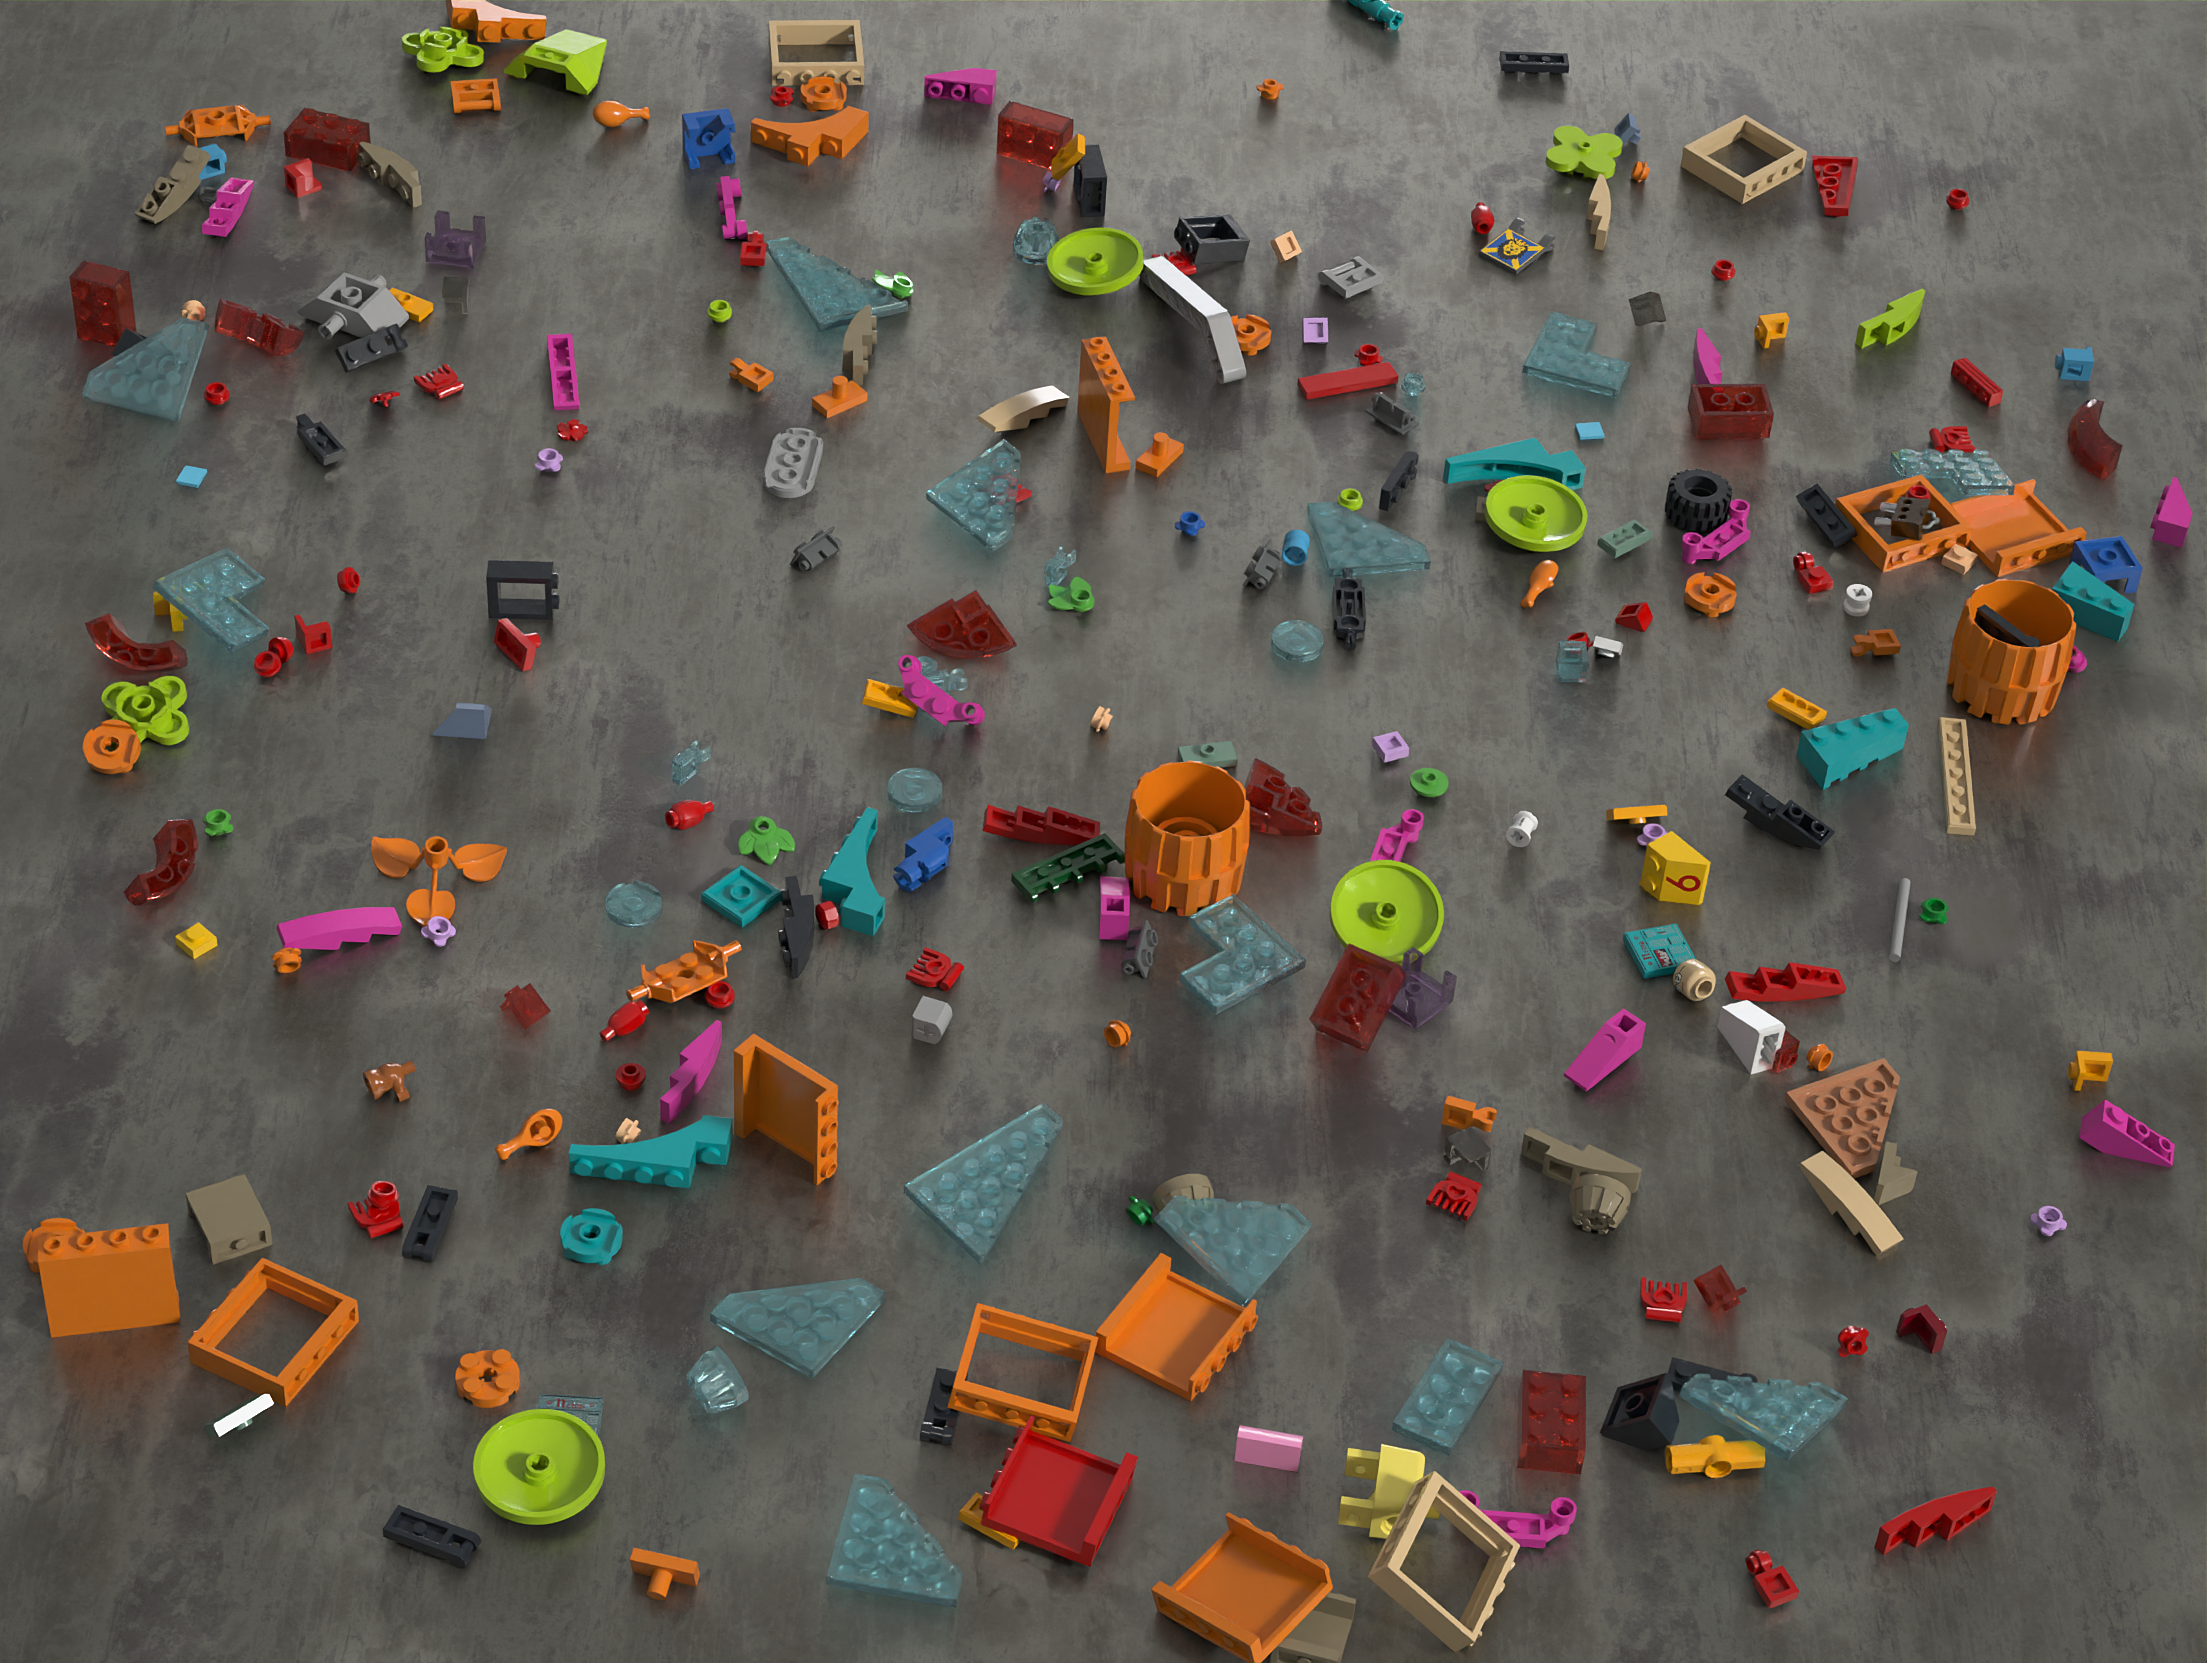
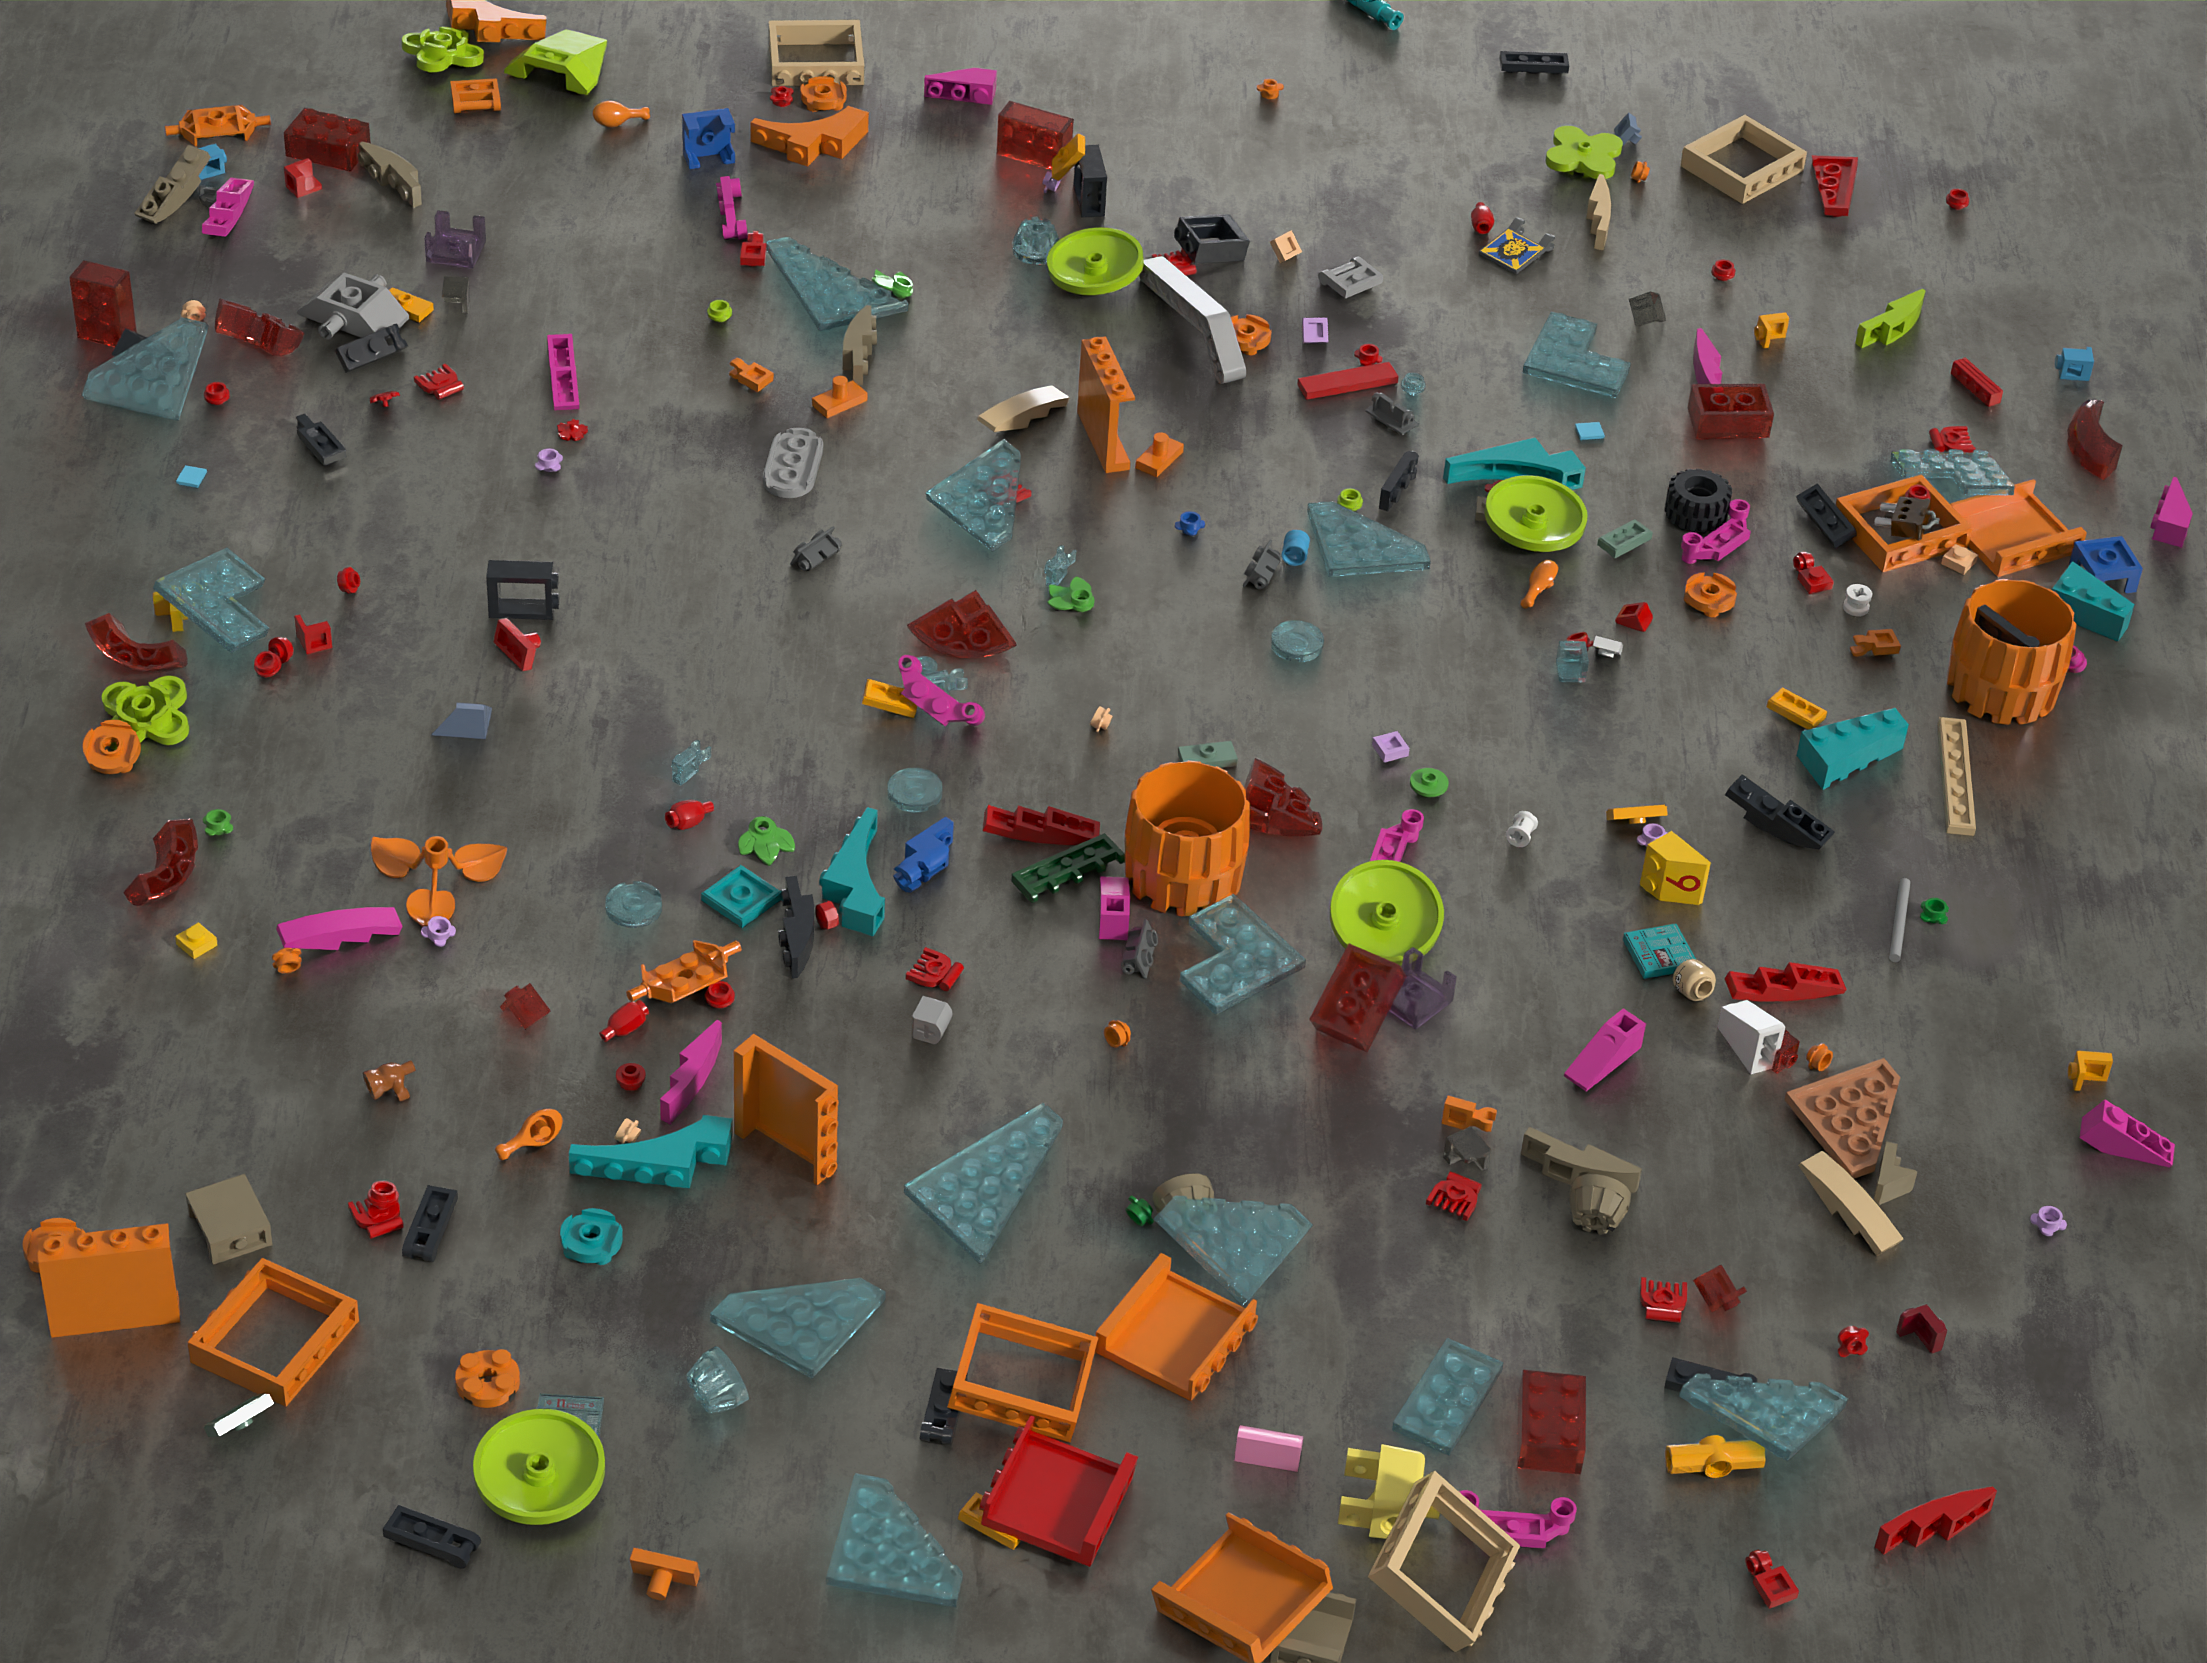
black piece [1332,567,1366,650] -> none
black slope [1600,1373,1680,1451] -> none

